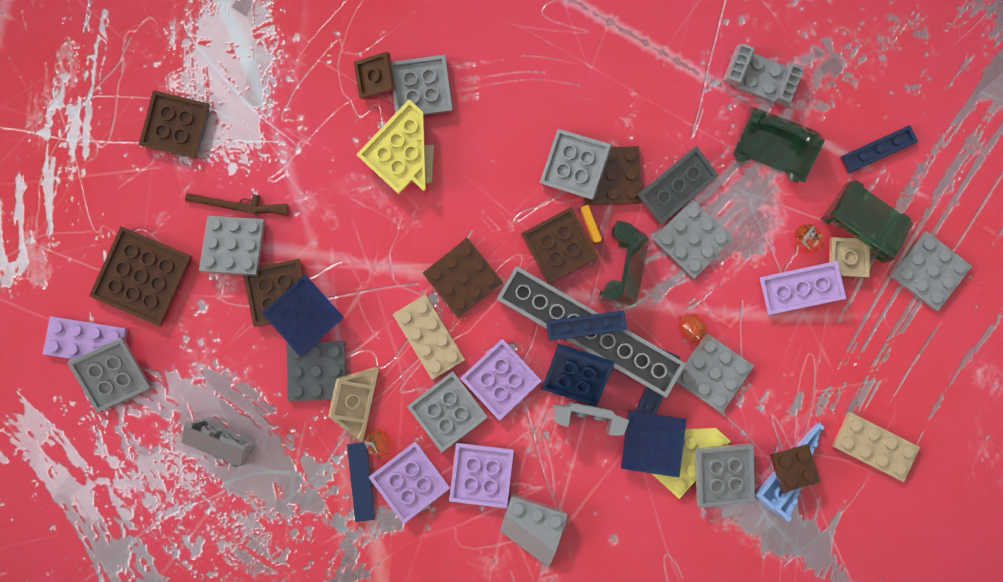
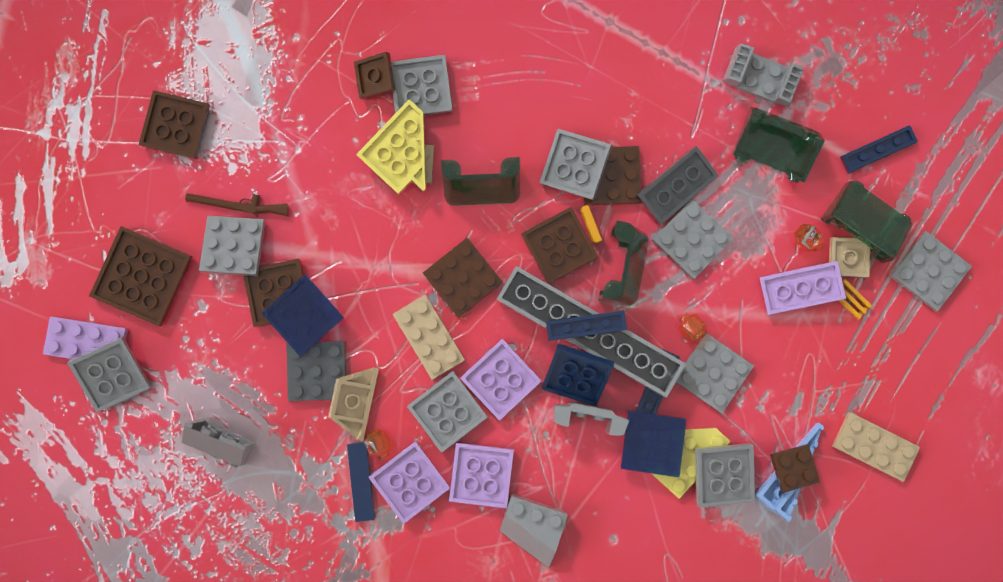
none -> windscreen [441,157,520,206]
none -> light orange tile [838,279,872,320]

